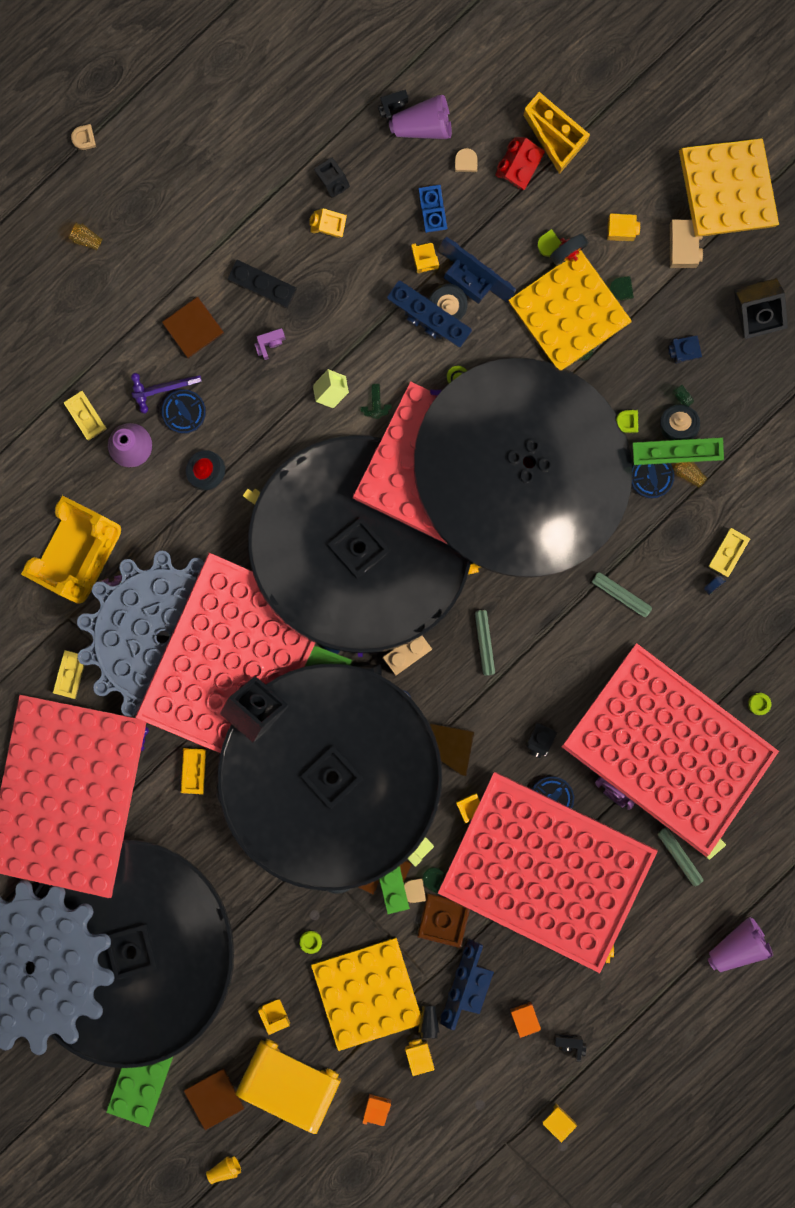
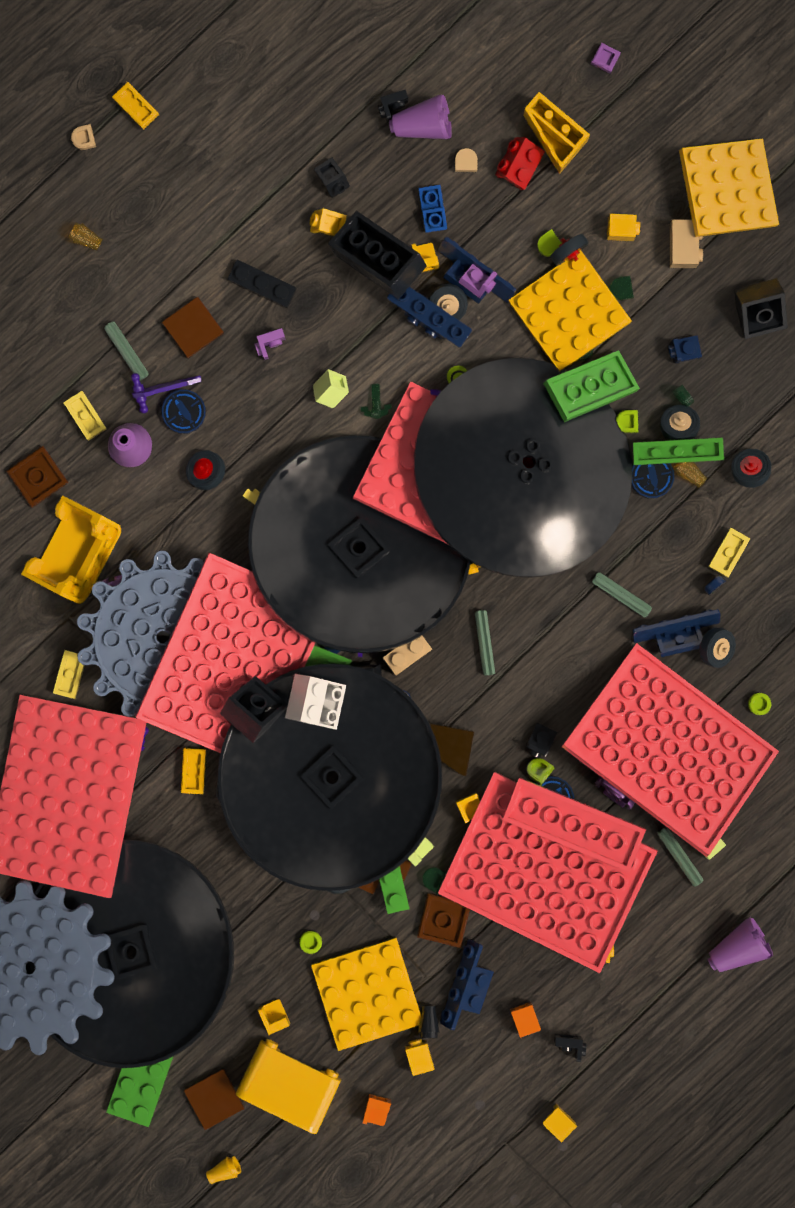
tan tile [404,878,426,903] -> none
none -> reddish brown tile [7,446,69,508]
none -> sand green axle [104,321,149,381]
none -> yellow plate [112,82,159,130]
none -> white slope [285,674,346,730]
none -> black brick [328,210,427,299]
none -> medium lavender bracket [459,264,497,298]
none -> coral plate [503,778,646,872]
none -> lime tile [527,758,554,786]
none -> bright green plate [543,350,640,422]
none -> medium lavender tile [591,43,621,74]
none -> dark blue bracket [632,609,720,657]
none -> black wheel [699,628,736,668]
none -> black wheel [731,449,771,488]

